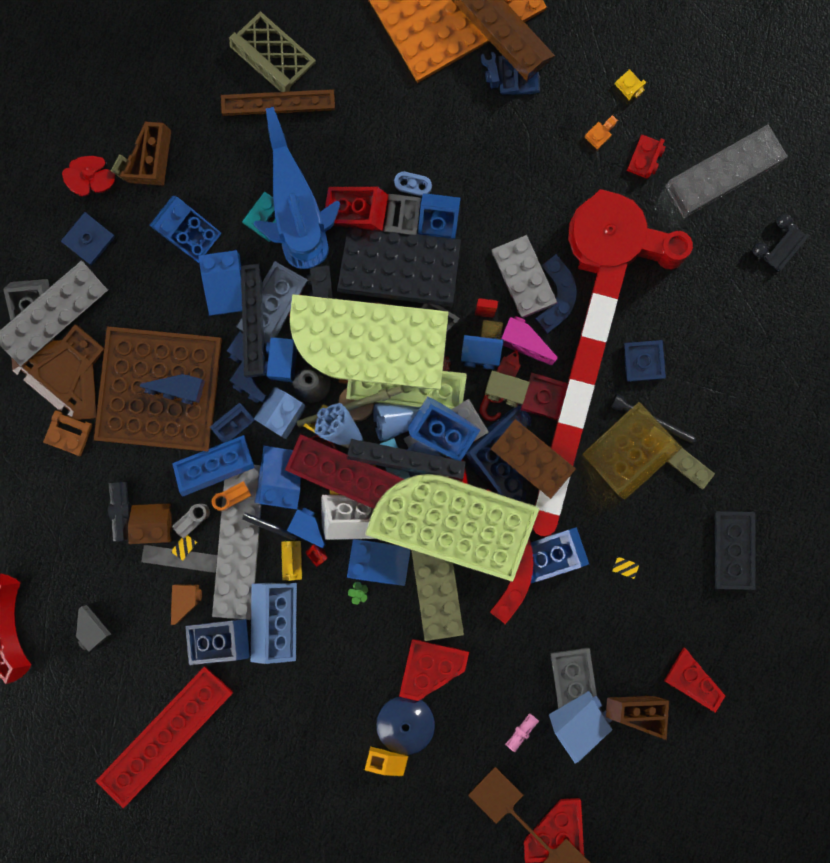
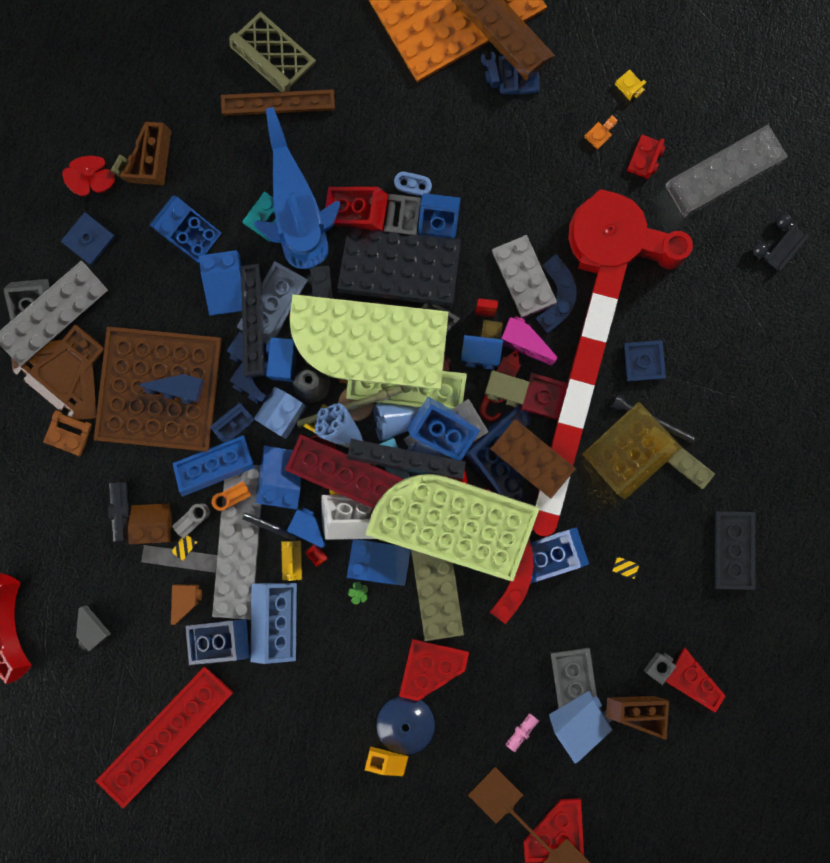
none -> dark grey brick [643,652,676,685]

